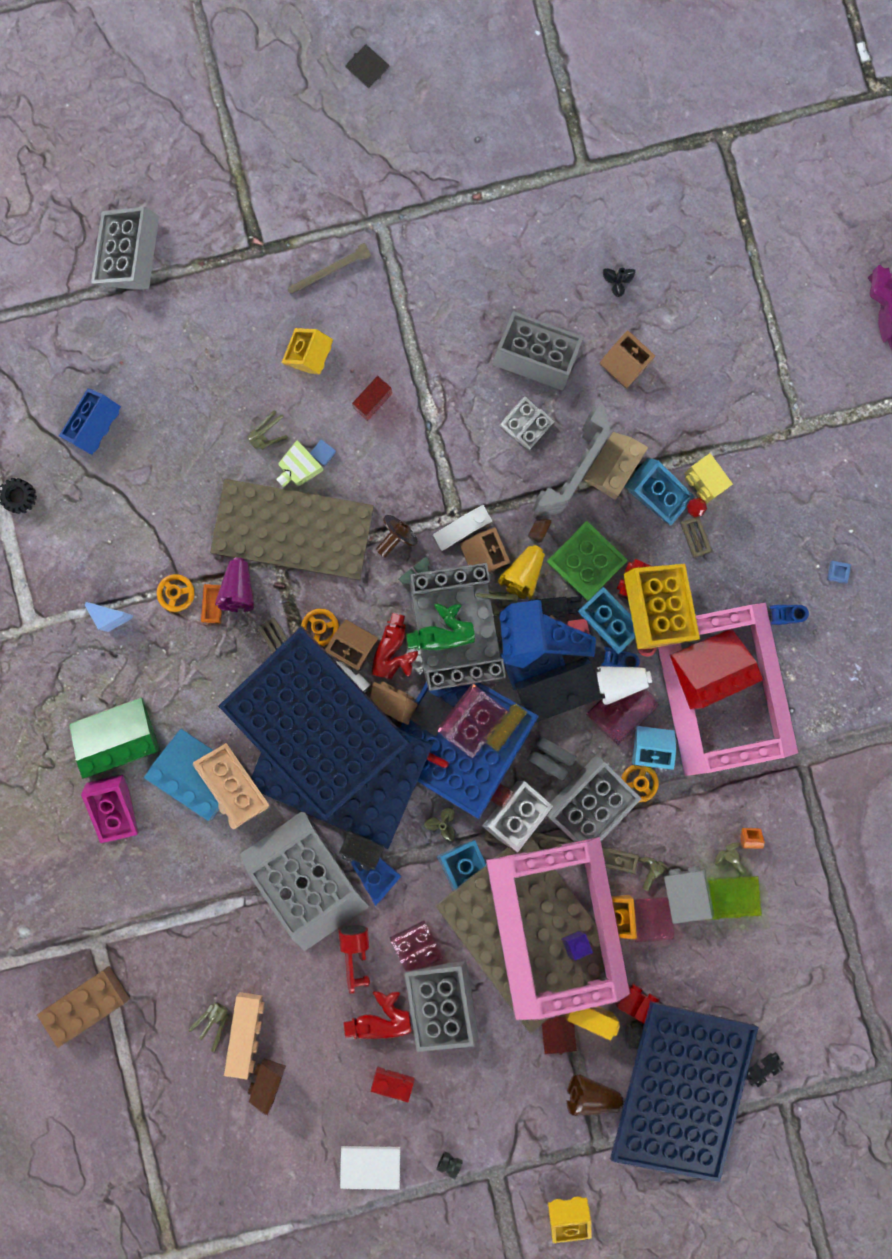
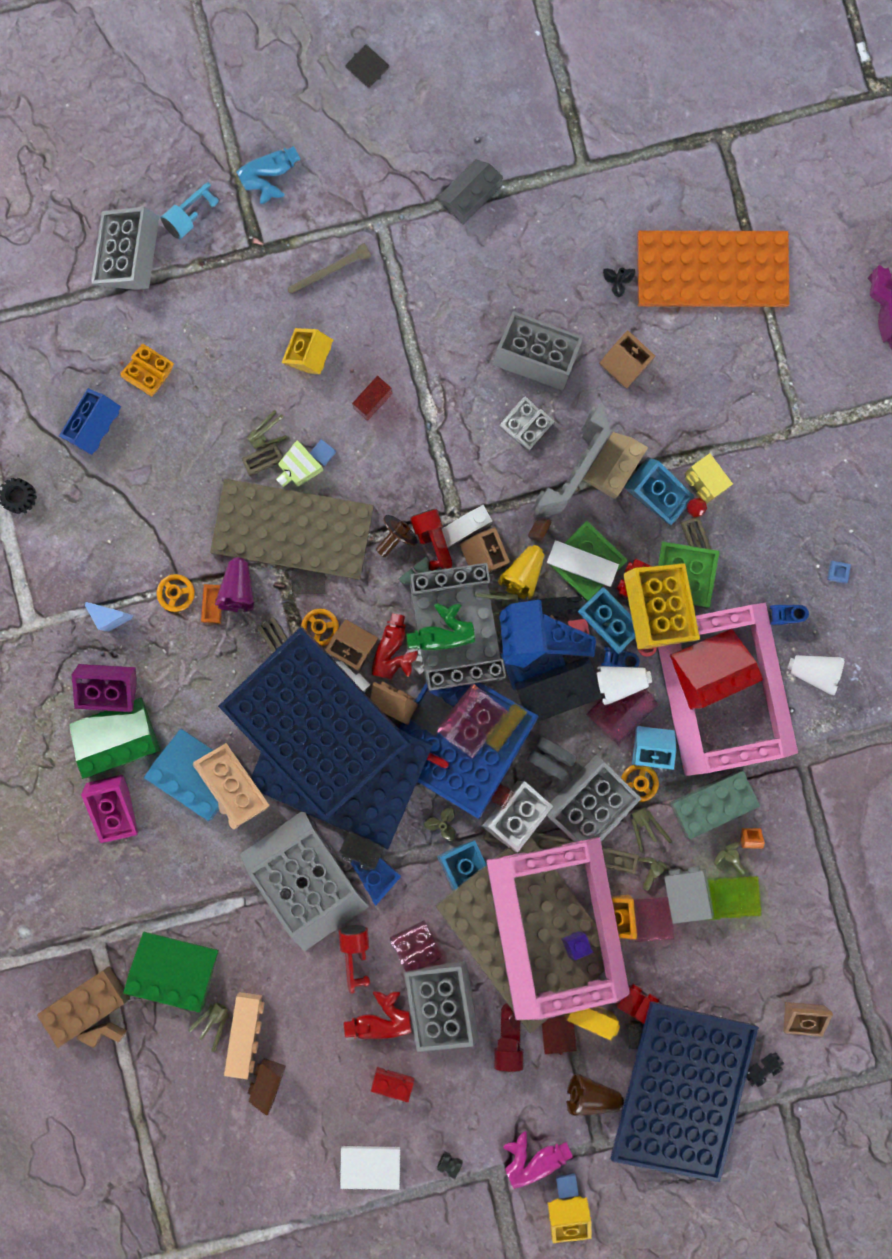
none -> magenta slope [71,664,137,712]
none -> medium nougat slope [76,1022,127,1048]
none -> light orange slope [120,343,174,397]
none -> green slope [123,931,219,1013]
none -> medium azure piece [161,182,219,240]
none -> dark azure piece [236,146,301,204]
none -> dark tan tile [241,443,283,477]
none -> clear smoke piece [290,568,327,595]
none -> red piece [410,509,453,571]
none -> dark grey slope [437,159,503,225]
none -> dark red piece [494,1003,524,1072]
none -> dark pink piece [503,1131,573,1189]
none -> white piece [547,540,619,587]
none -> medium blue tile [556,1173,579,1199]
none -> olive plant [631,807,672,852]
none -> orange plate [637,230,789,307]
none -> bright green plate [658,542,720,608]
none -> sand green brick [669,770,760,840]
none -> medium nougat slope [783,1002,833,1037]
none -> white cone [788,655,845,695]

